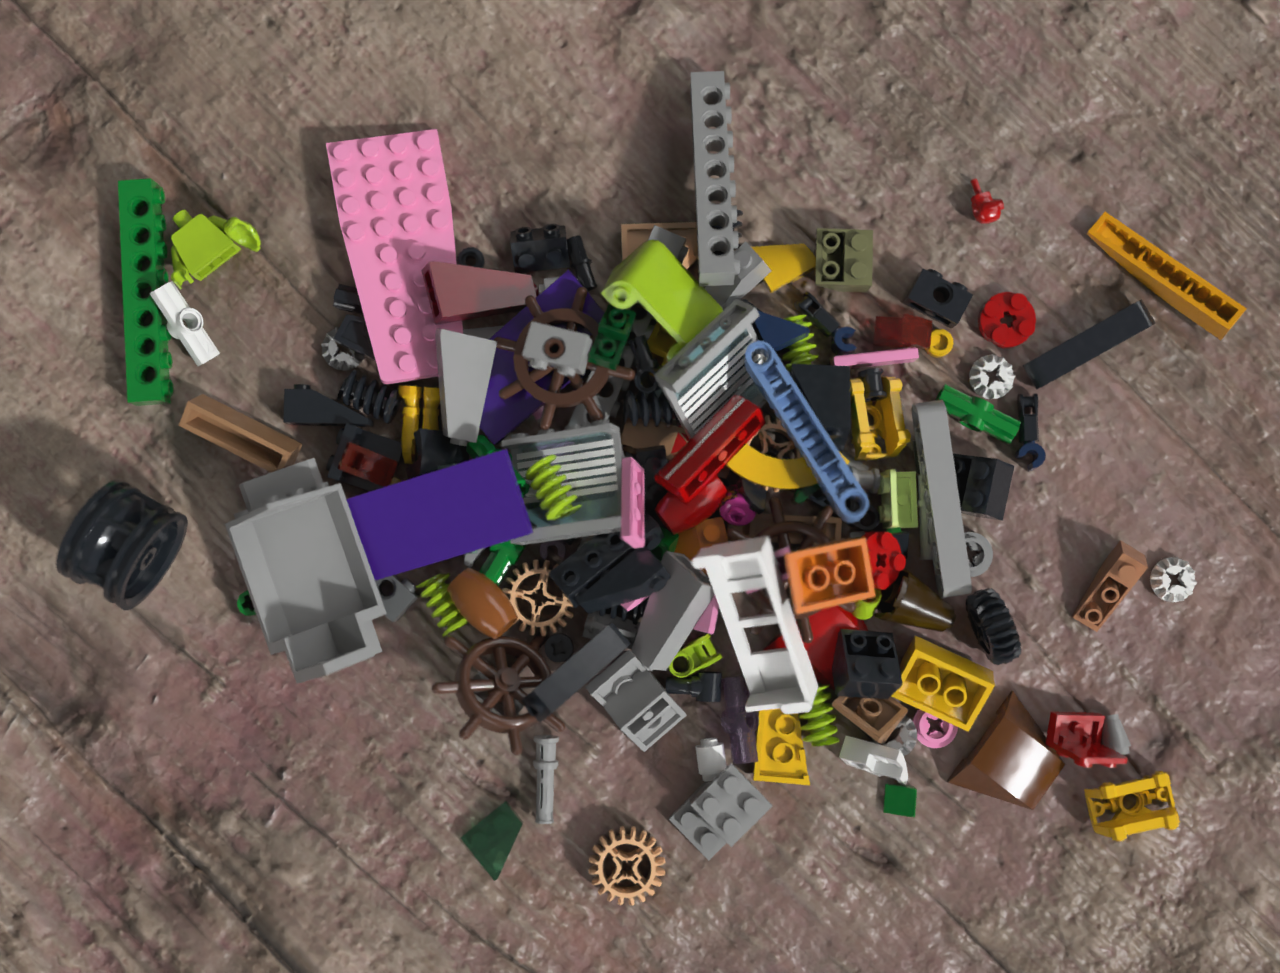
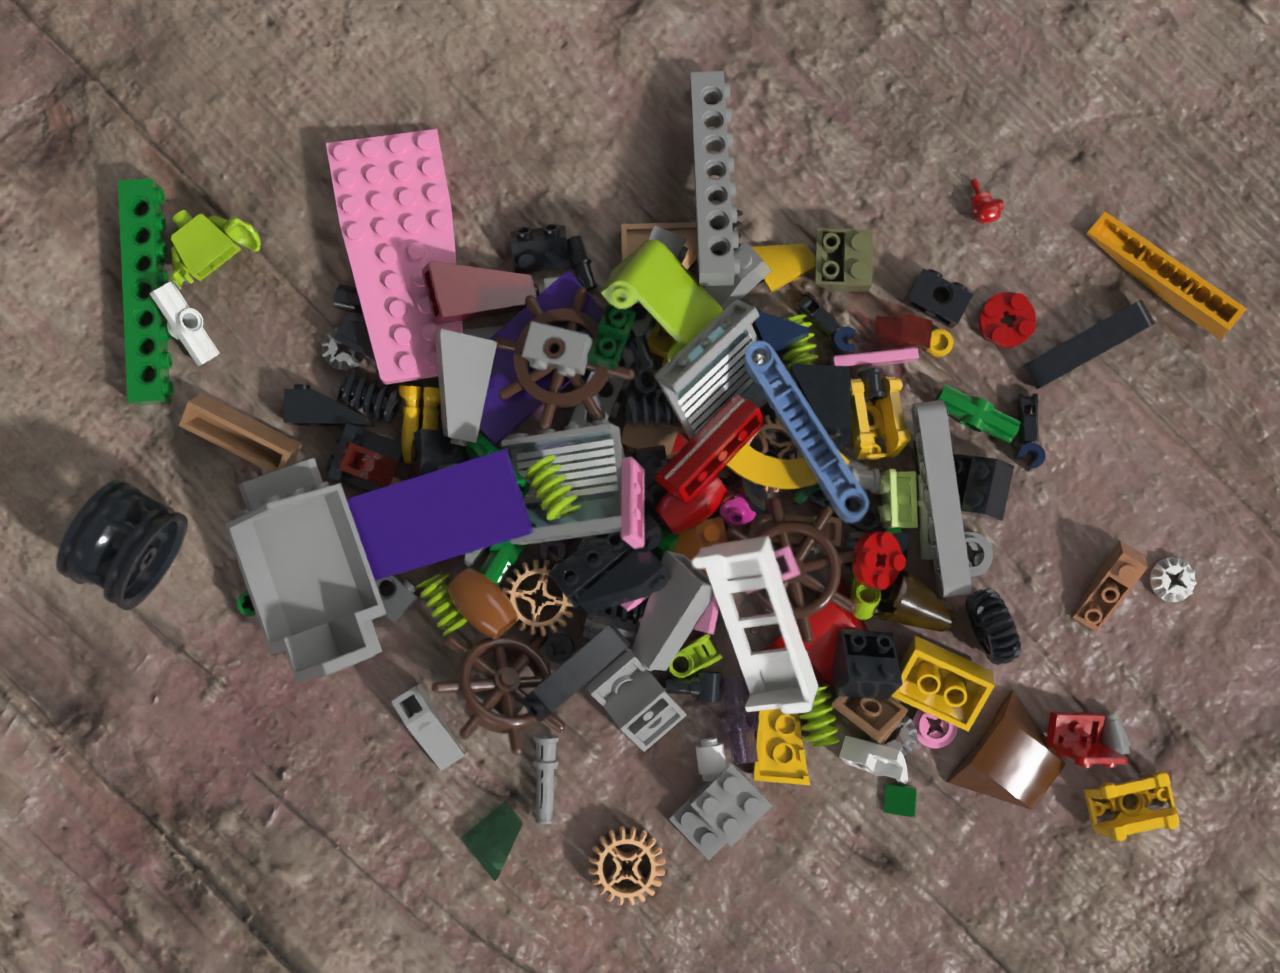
black plate [457,247,485,268] -> none
orange slope [785,538,875,614] -> none
white gear [969,354,1015,399] -> none
none -> light grey slope [391,683,465,771]

